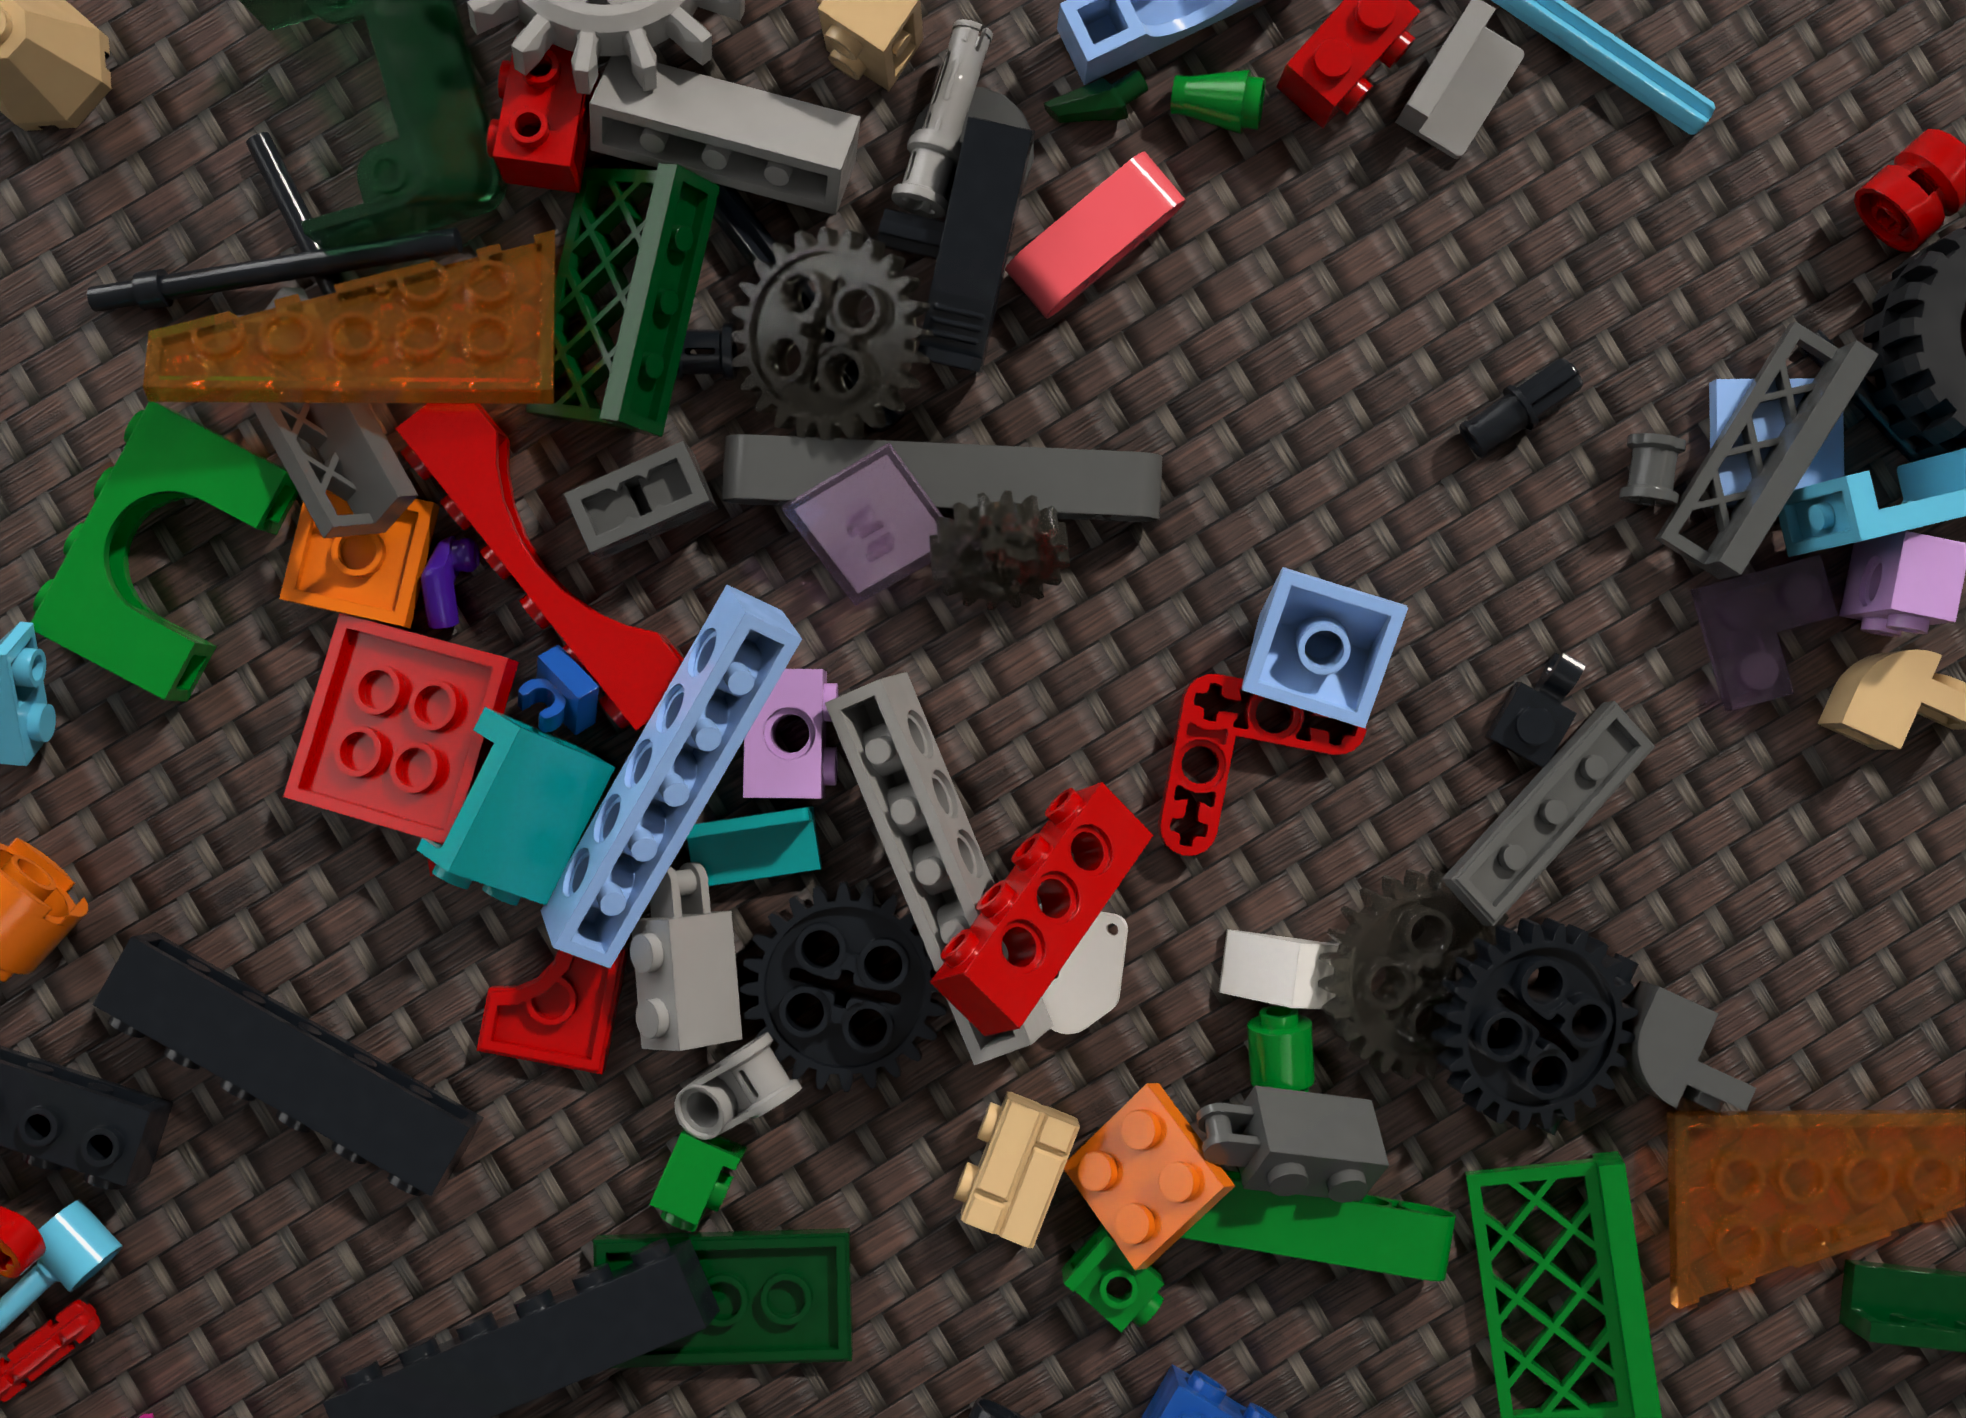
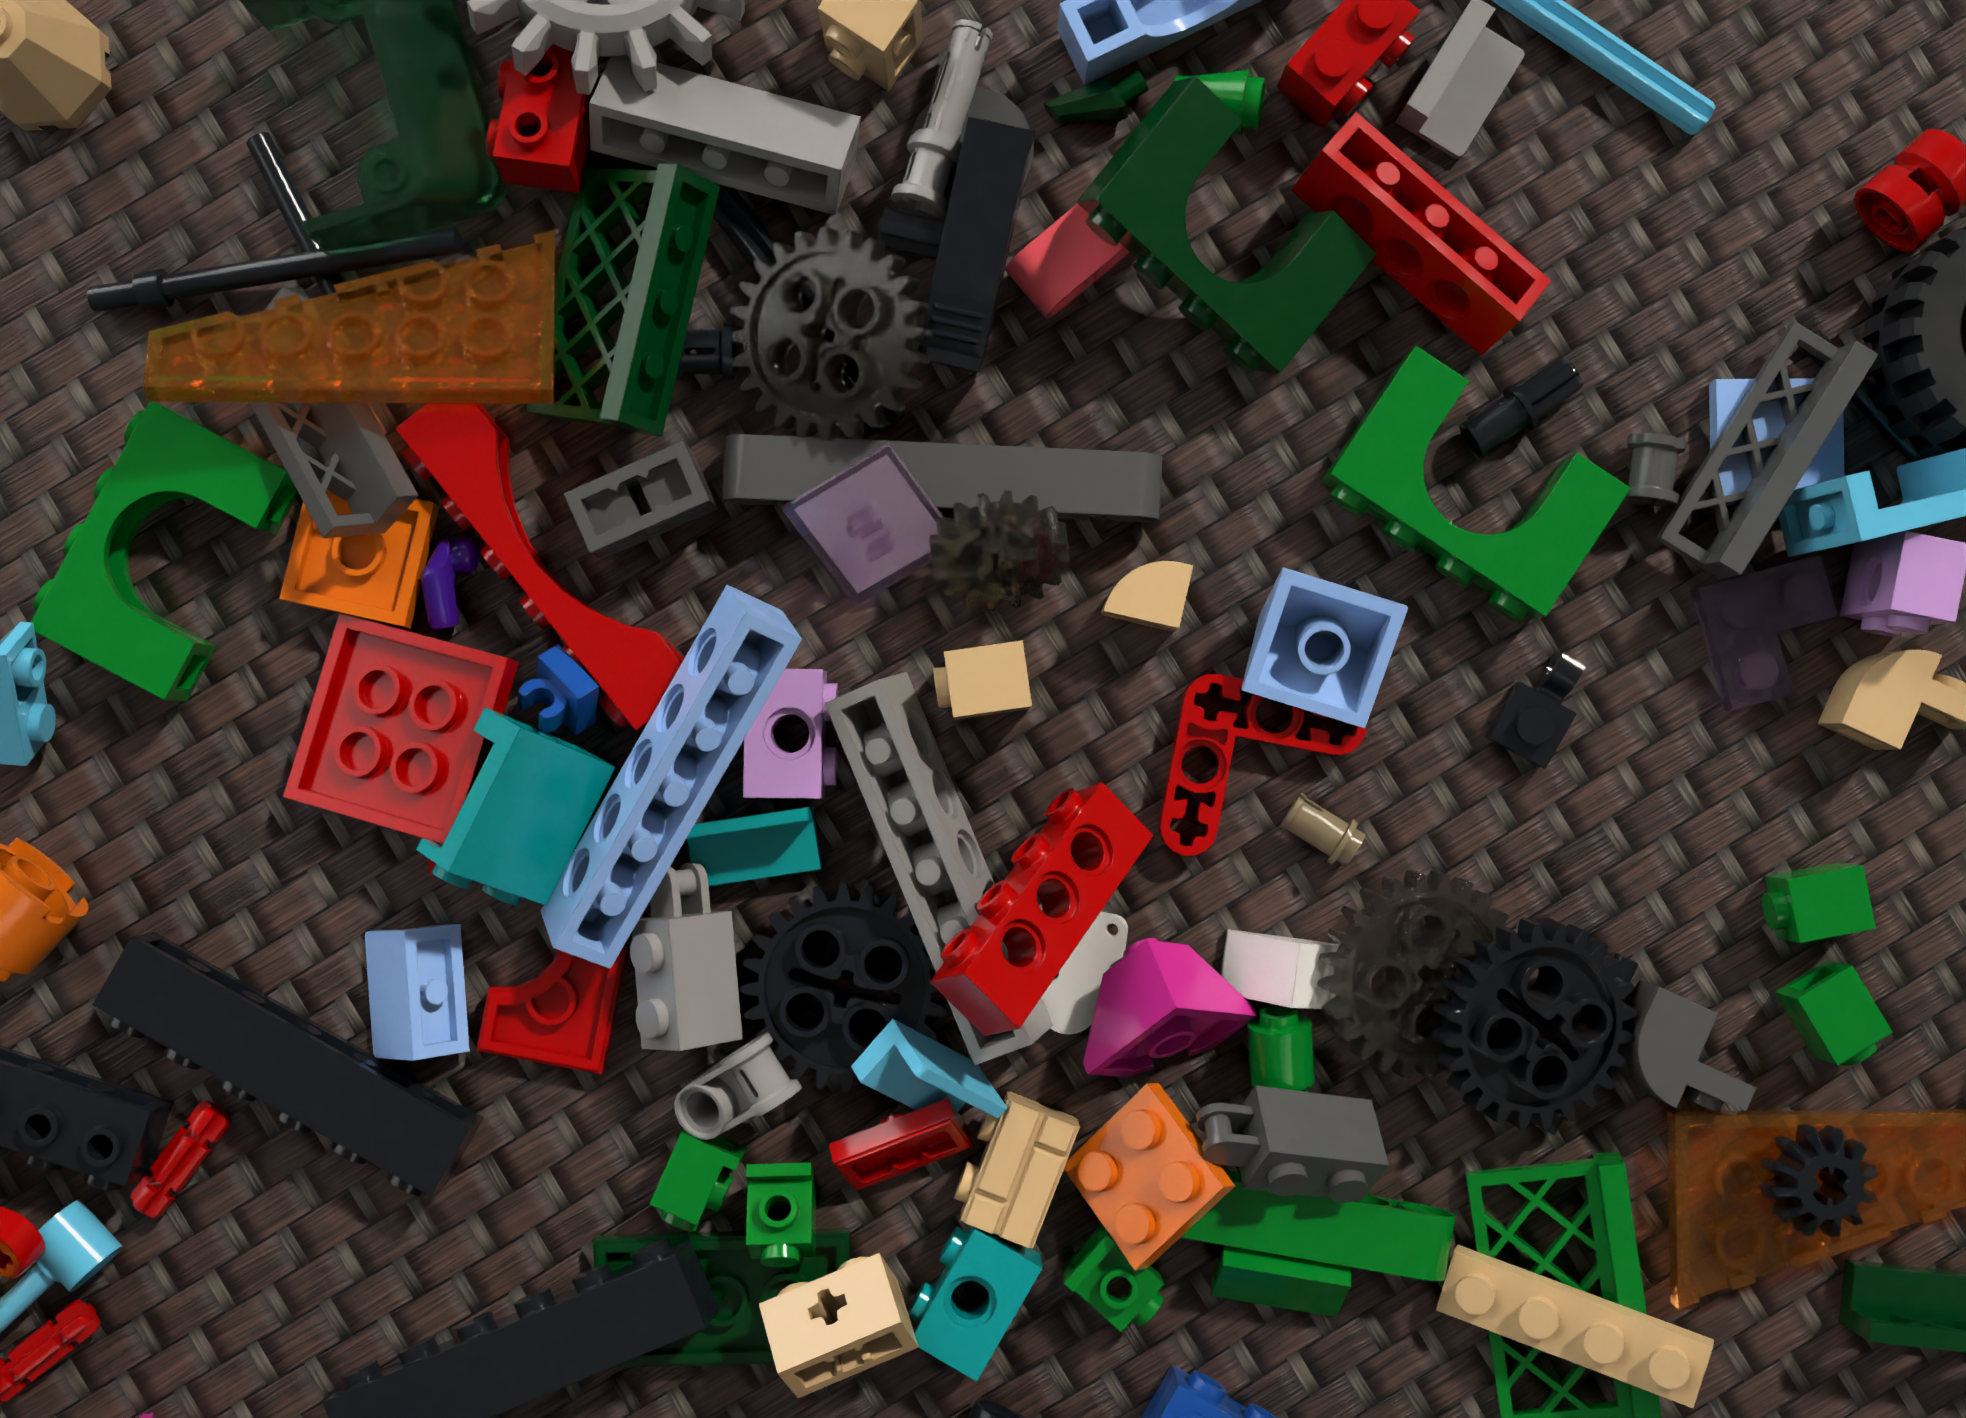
dark grey tile [1441,701,1655,926] -> none
none -> red axle [130,1100,231,1218]
none -> light blue panel [365,924,470,1061]
none -> green brick [746,1163,816,1267]
none -> tan brick [759,1253,919,1398]
none -> red plate [829,1098,973,1191]
none -> medium azure panel [851,1018,1007,1118]
none -> teal brick [908,1225,1042,1382]
none -> tan brick [933,640,1032,720]
none -> dark green arch [1076,76,1377,373]
none -> dark pink slope [1083,938,1257,1077]
none -> tan brick [1100,561,1193,632]
none -> green tile [1211,1245,1351,1317]
none -> dark tan pin [1280,793,1366,867]
none -> red brick [1291,112,1551,356]
none -> green arch [1321,346,1631,622]
none -> tan plate [1436,1244,1714,1408]
none -> black gear [1759,1124,1879,1237]
none -> green brick [1762,862,1876,943]
none -> green brick [1774,960,1893,1066]

